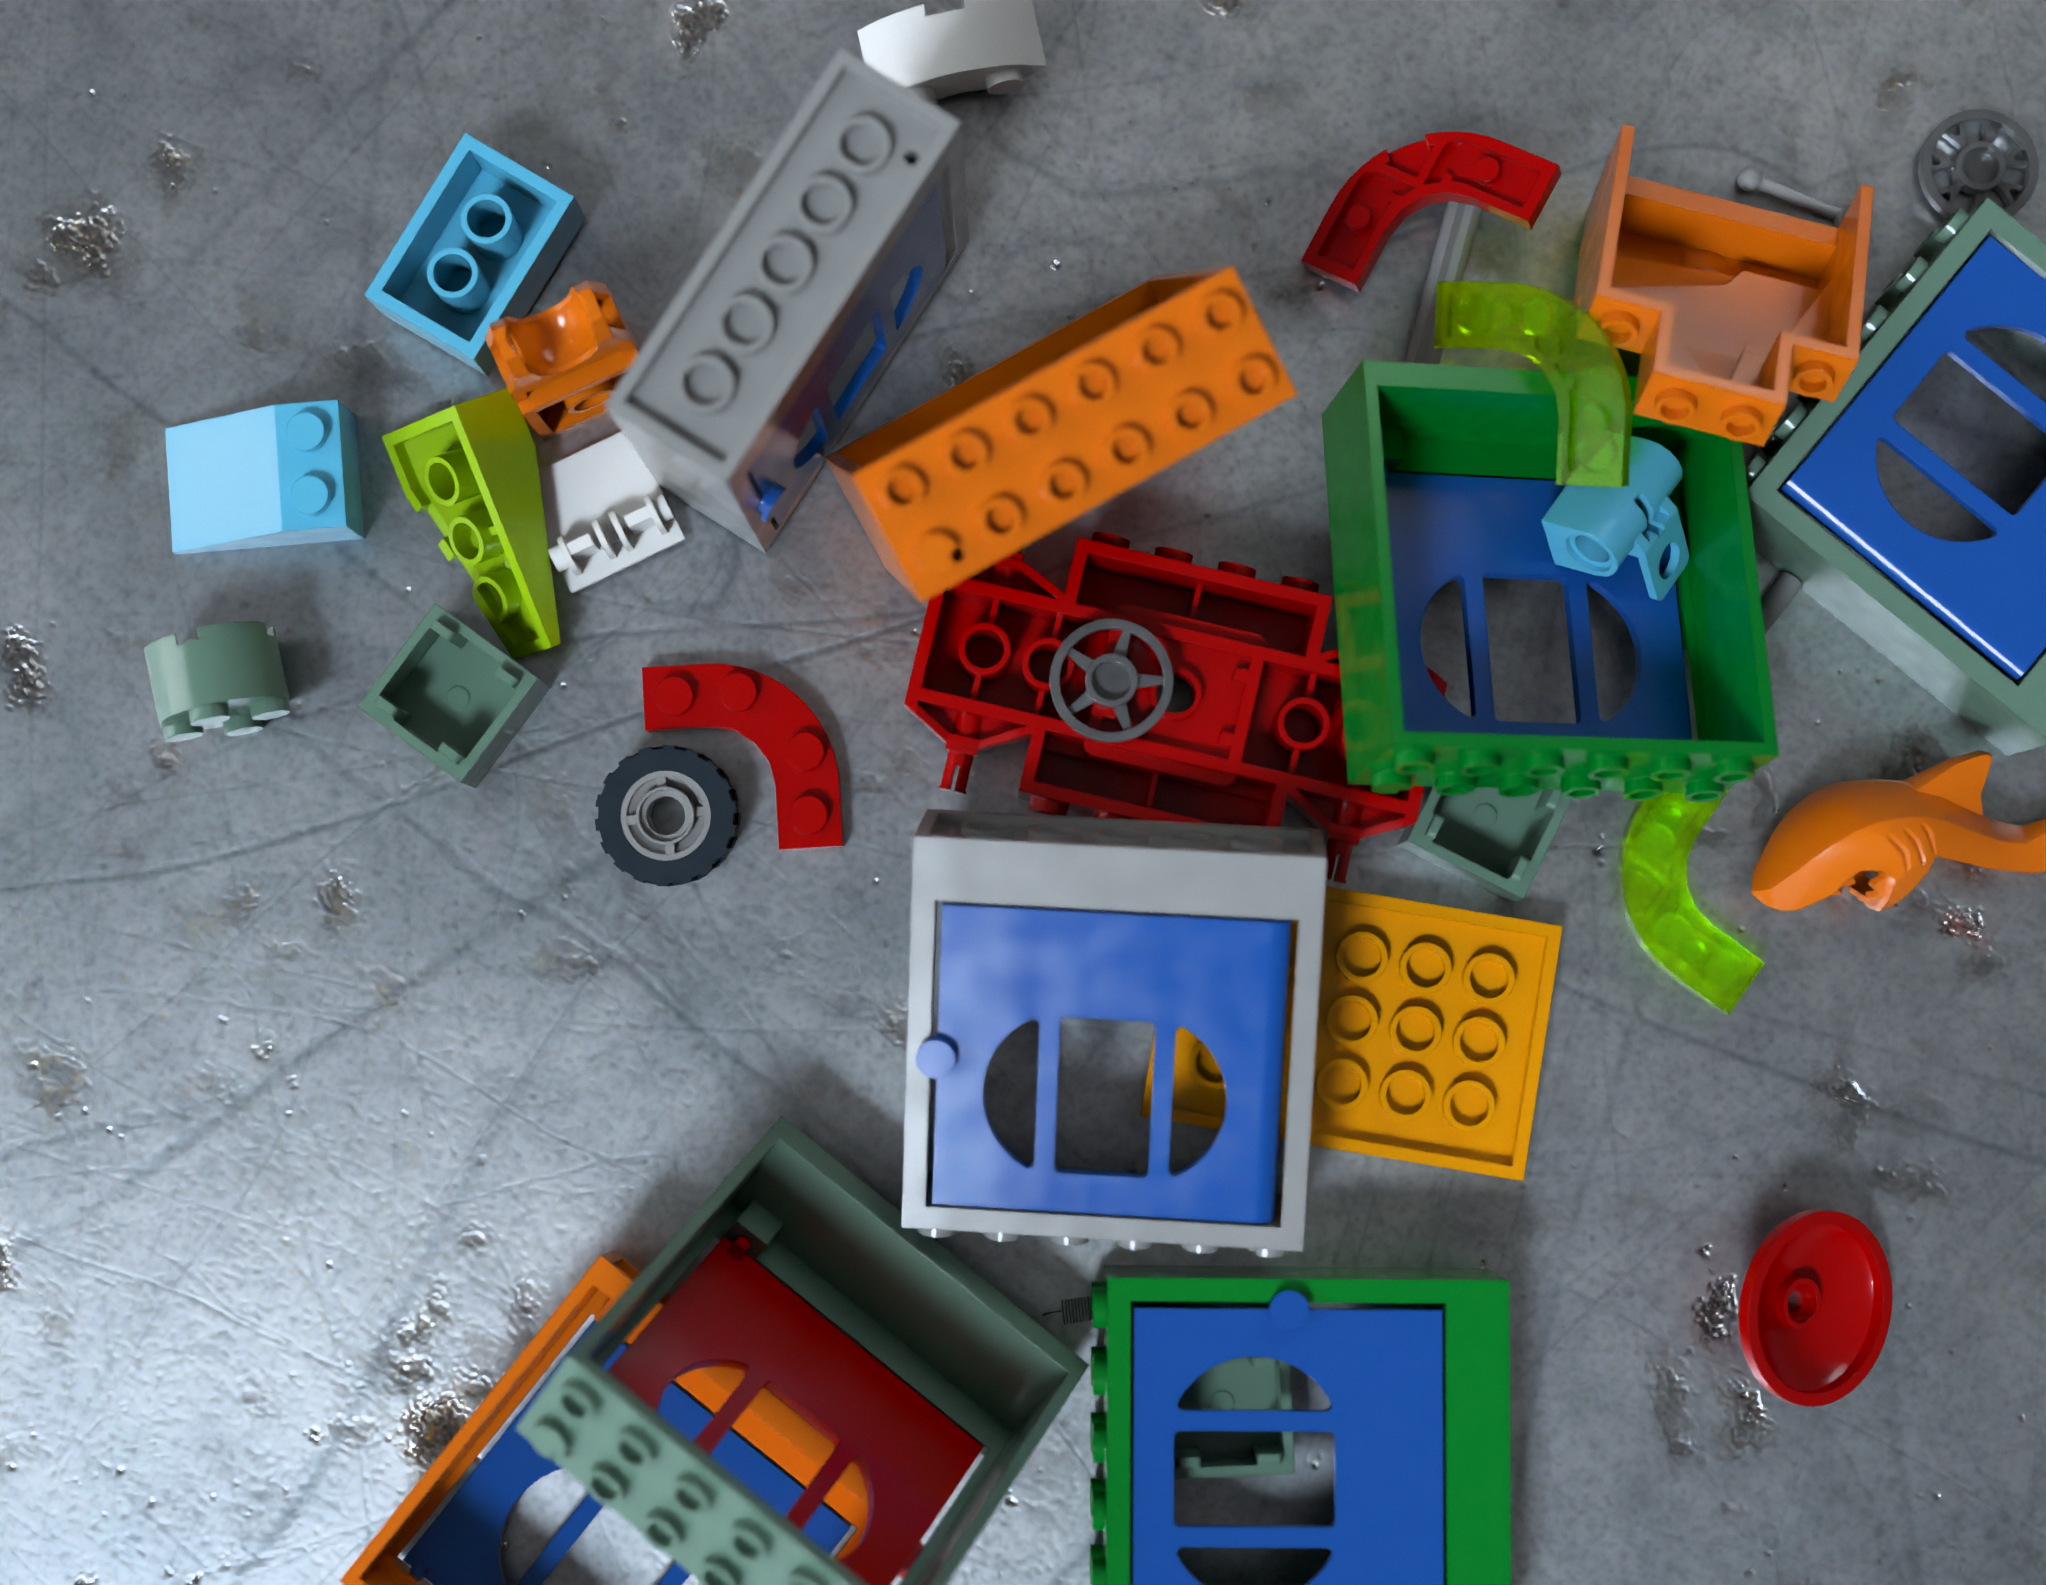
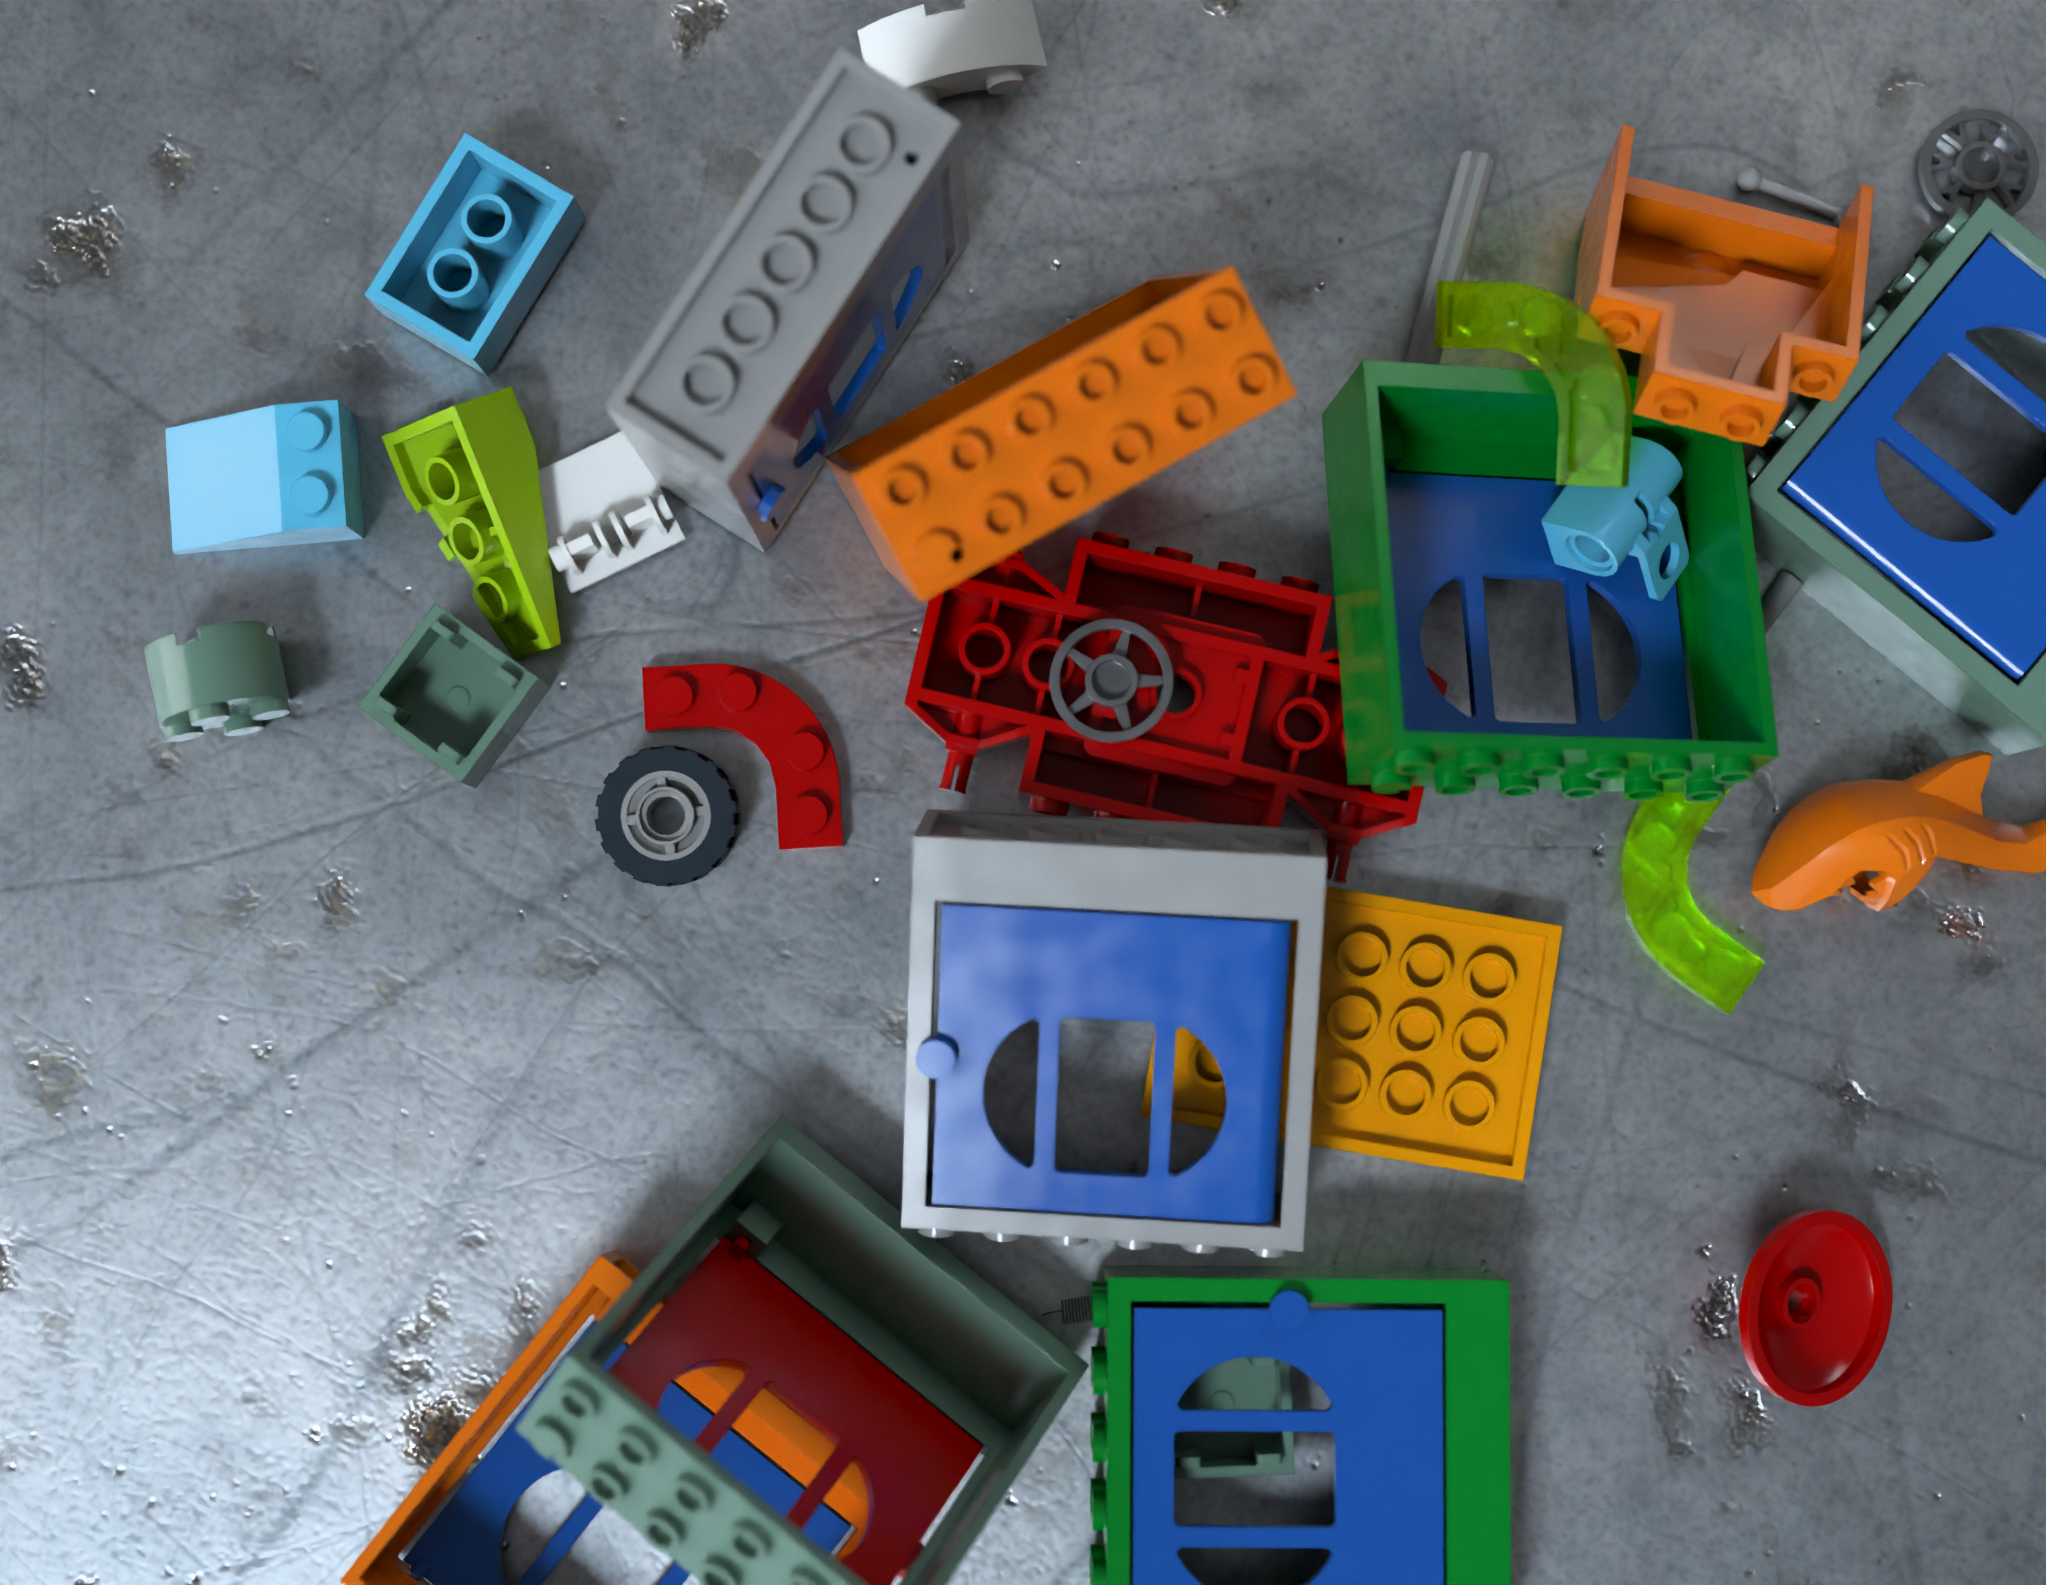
orange brick [485,280,641,441] -> none
red plate [1301,131,1561,293] -> none
sand green container [1397,786,1572,902] -> none

